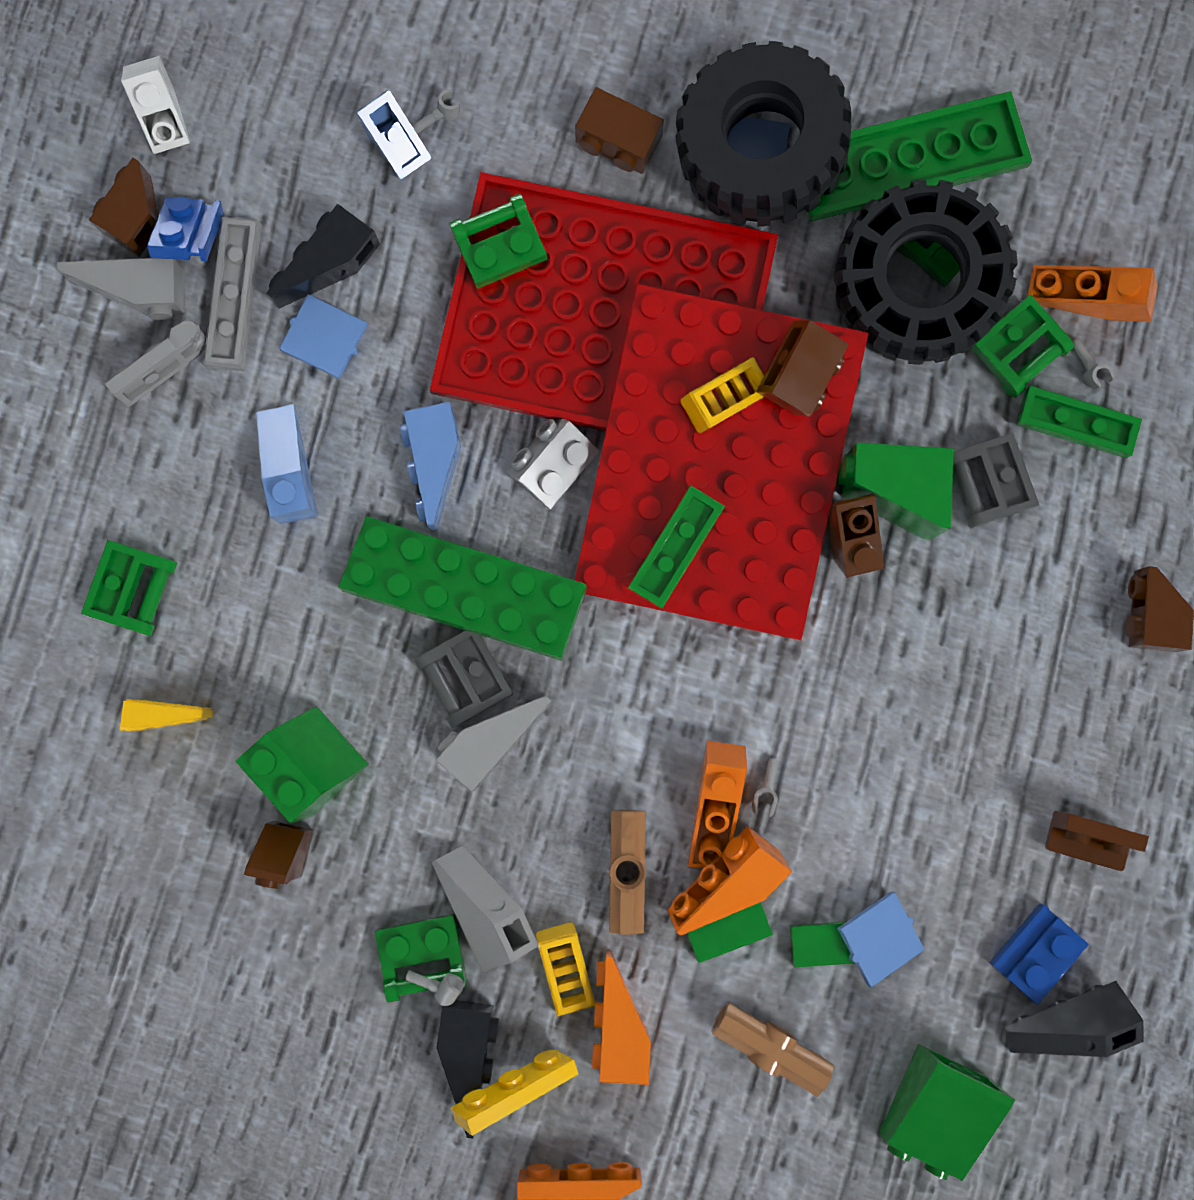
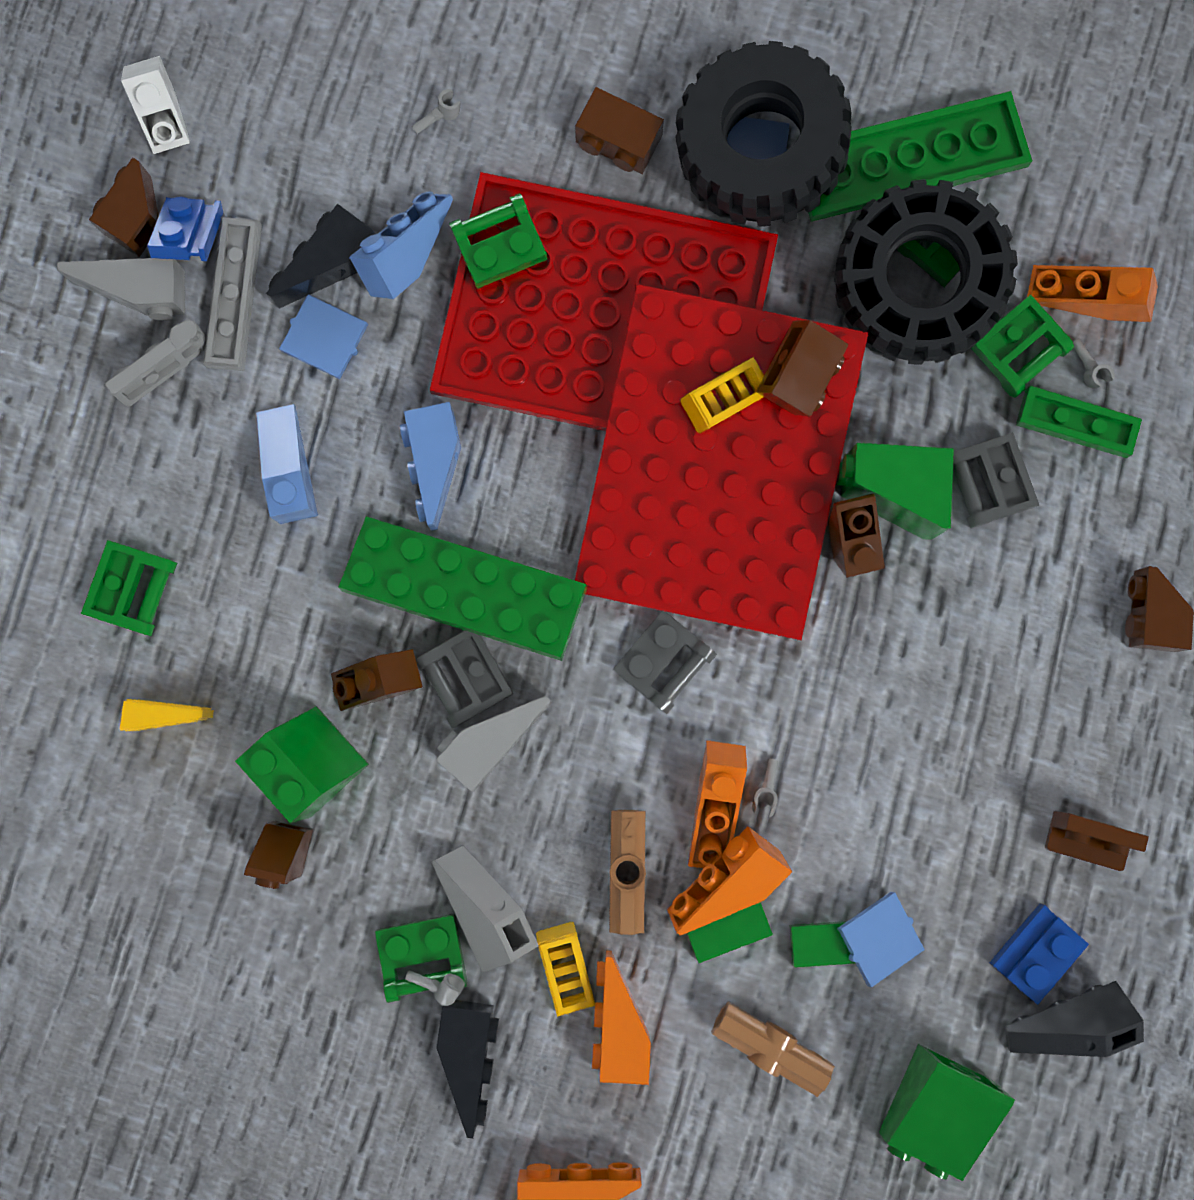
slope [356,90,431,179] -> none
yellow plate [451,1049,579,1136] -> none
bracket [506,419,599,509] -> none
green plate [628,486,725,608] -> none
none -> reddish brown slope [331,649,423,711]
none -> medium blue slope [350,191,453,299]
none -> dark grey plate [613,611,717,714]

